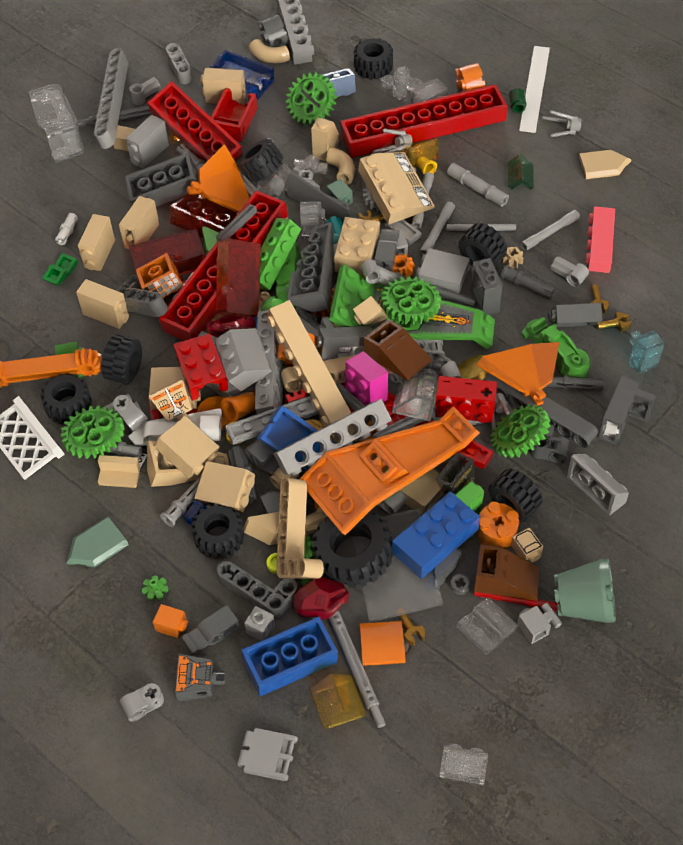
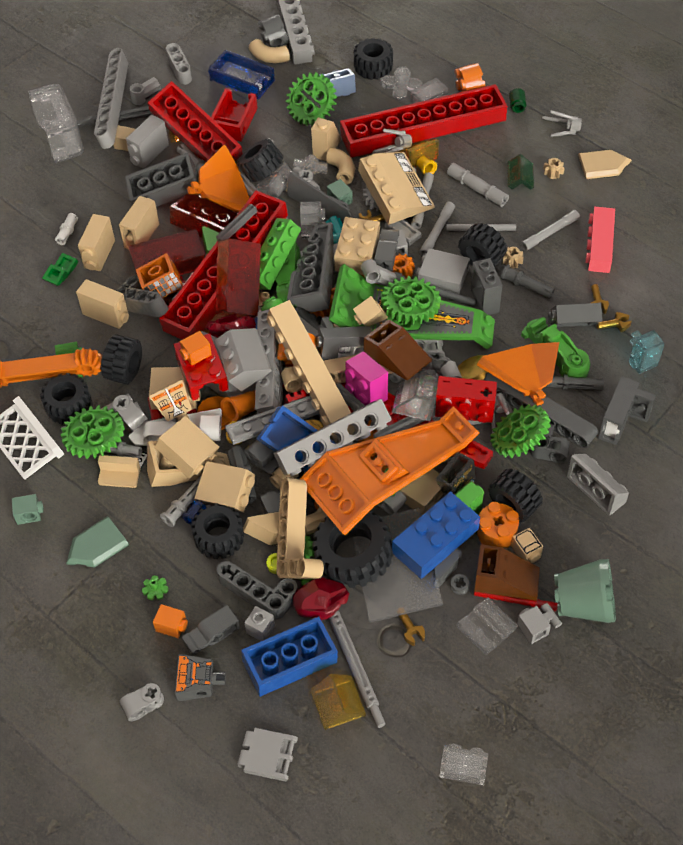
tan brick [200,68,246,104] -> none
orange slope [360,621,406,666] -> none
white sticker [519,46,550,133] -> none
light grey piece [551,256,589,287] -> none
none -> sand green brick [12,494,44,525]
none -> orange brick [179,331,212,365]
none -> tan gear [543,158,565,179]

